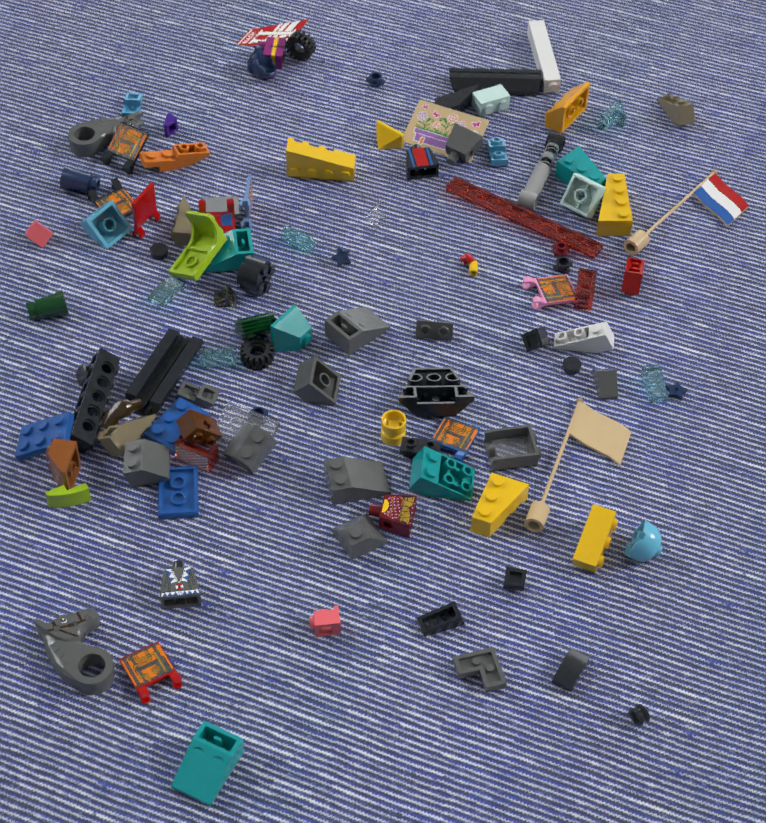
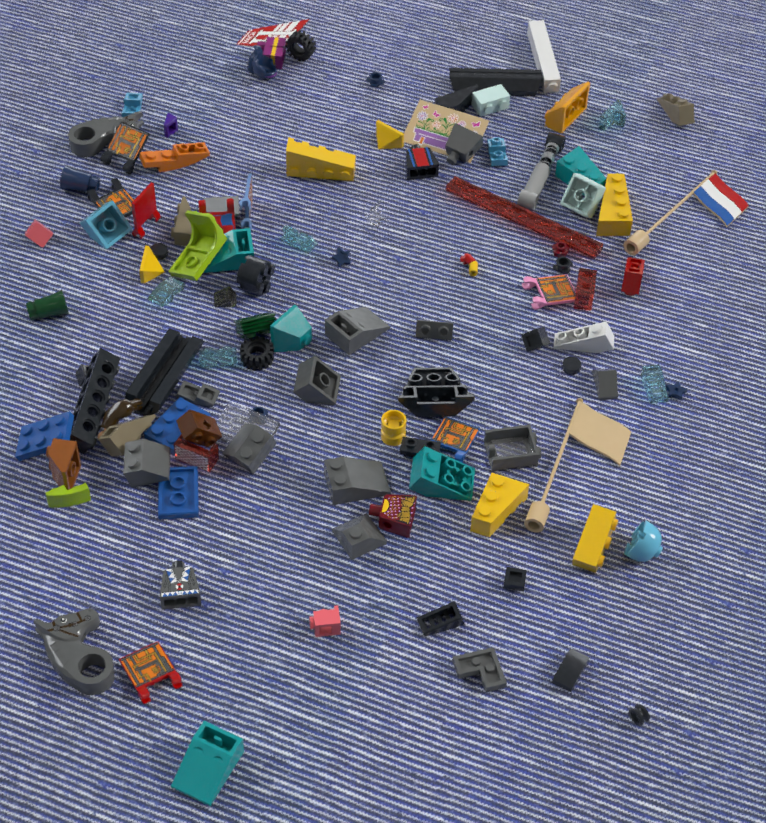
none -> yellow slope [139,245,165,284]

